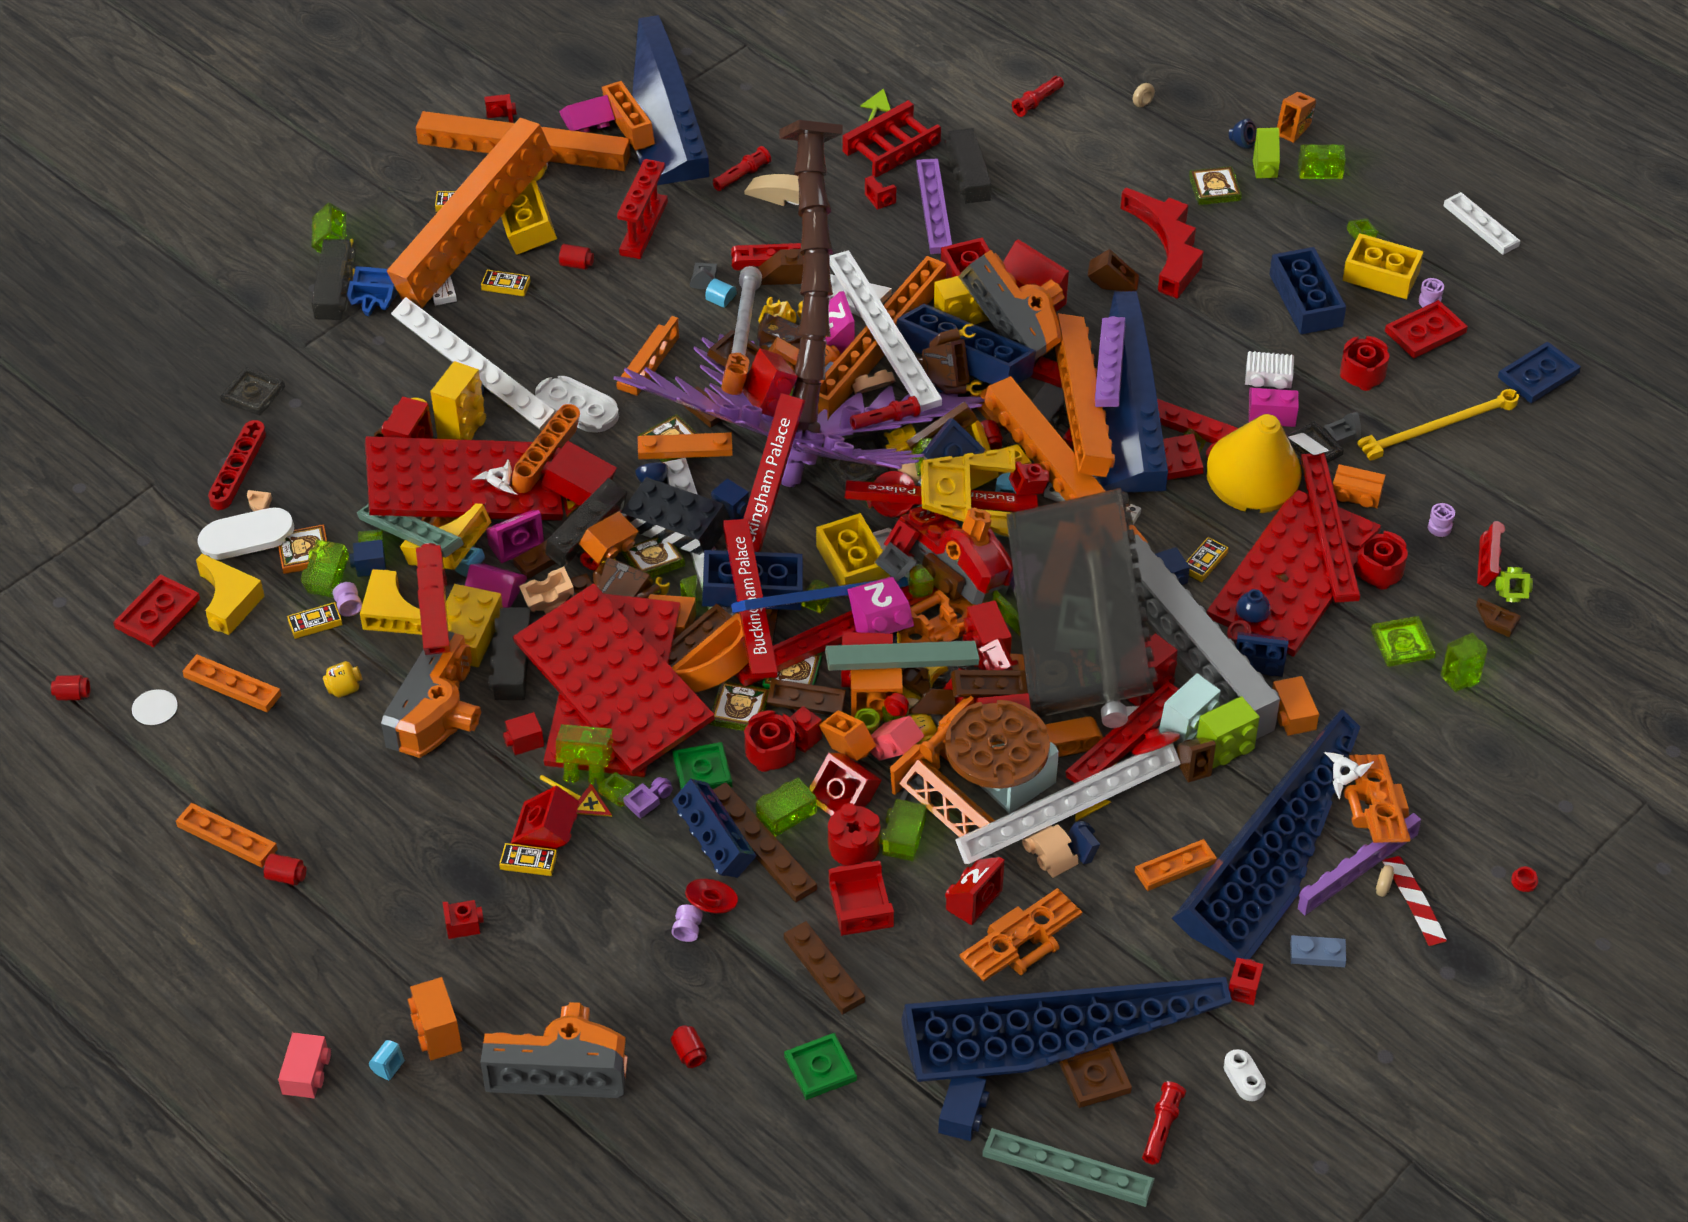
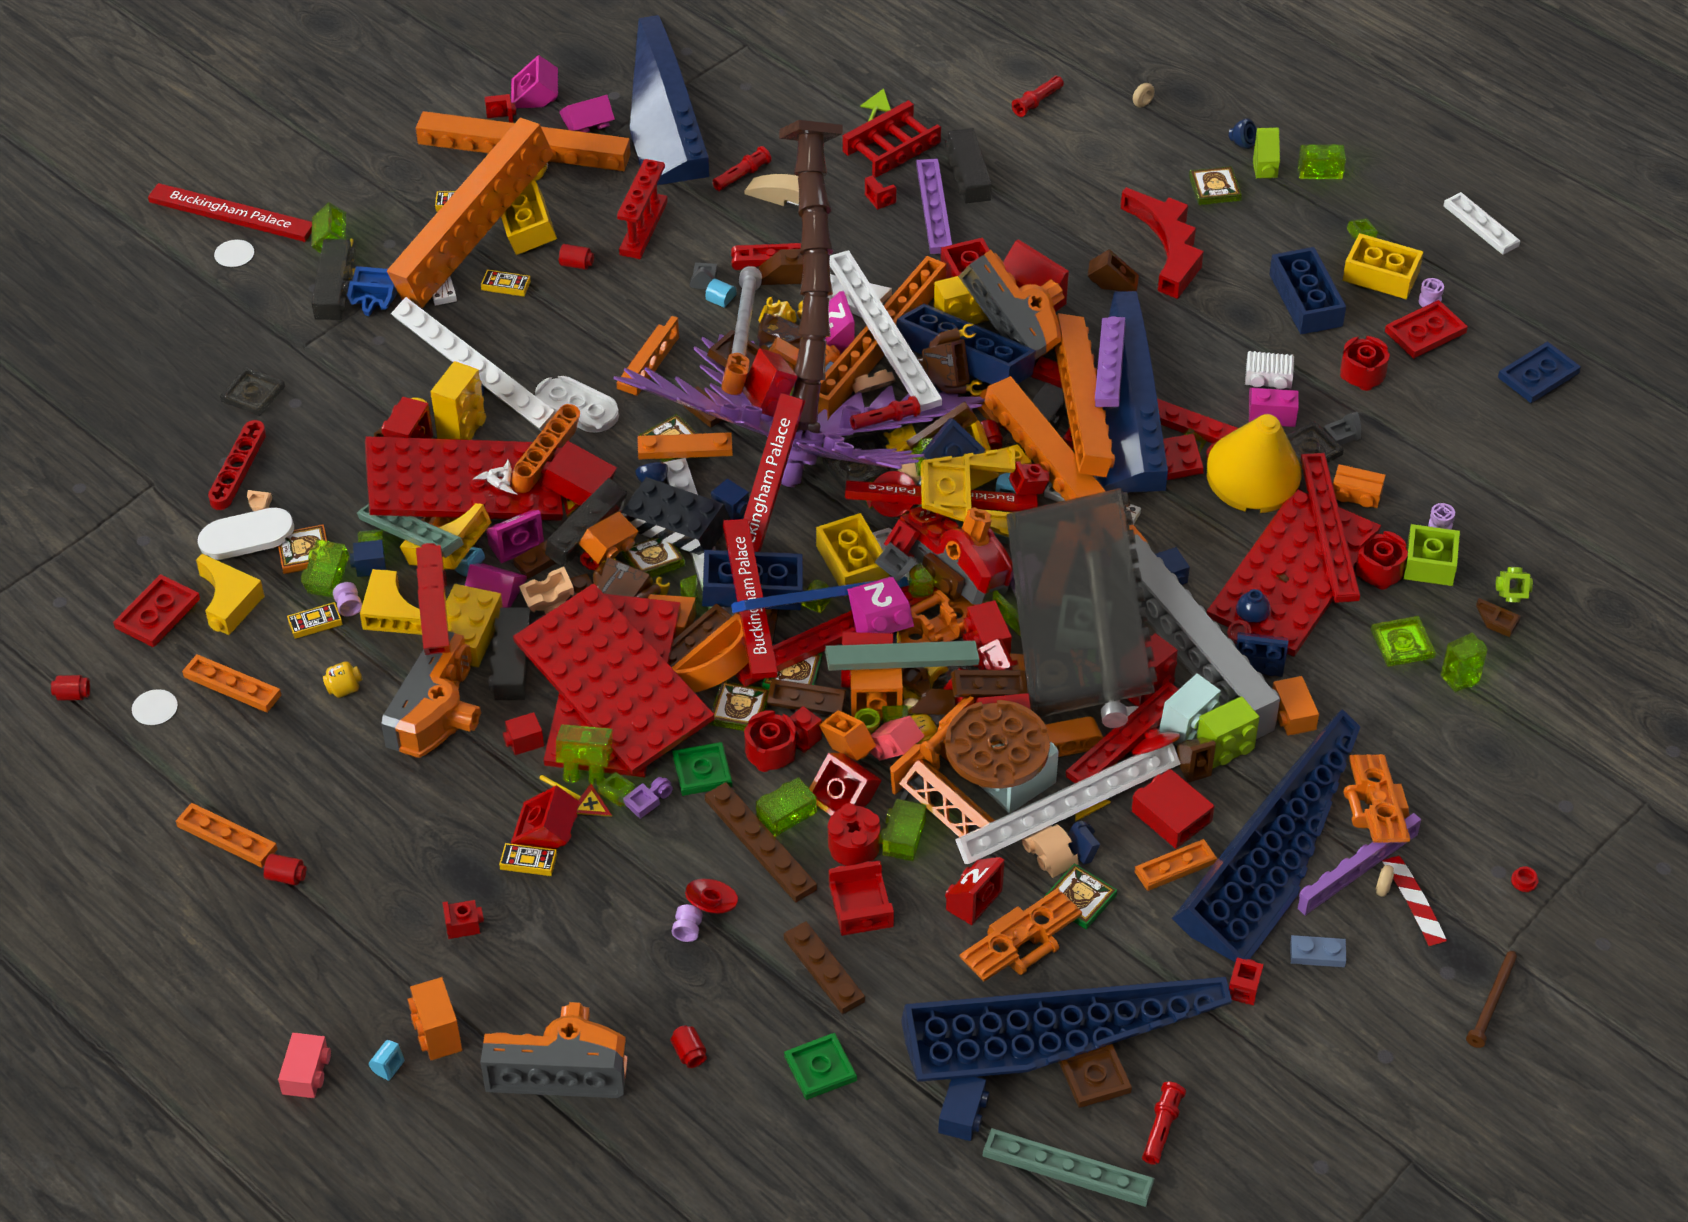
orange brick [602,81,655,150] -> none
dark blue brick [672,779,757,878] -> none
red plate [884,693,909,716] -> none
tile [1186,537,1228,582] -> none
white plate [1224,1049,1266,1101] -> none
orange torso [1277,92,1316,143] -> none
white sticker [1288,433,1329,455] -> none
white piece [1323,752,1374,800] -> none
yellow hinge [1357,389,1519,461] -> none
red plate [1477,521,1505,587] -> none
none -> red tile [148,183,315,242]
none -> white sticker [214,240,254,267]
none -> dark pink slope [511,55,558,108]
none -> tile [1043,863,1117,929]
none -> red brick [1132,769,1215,849]
none -> lime brick [1404,524,1460,586]
none -> reddish brown bar [1466,951,1517,1048]

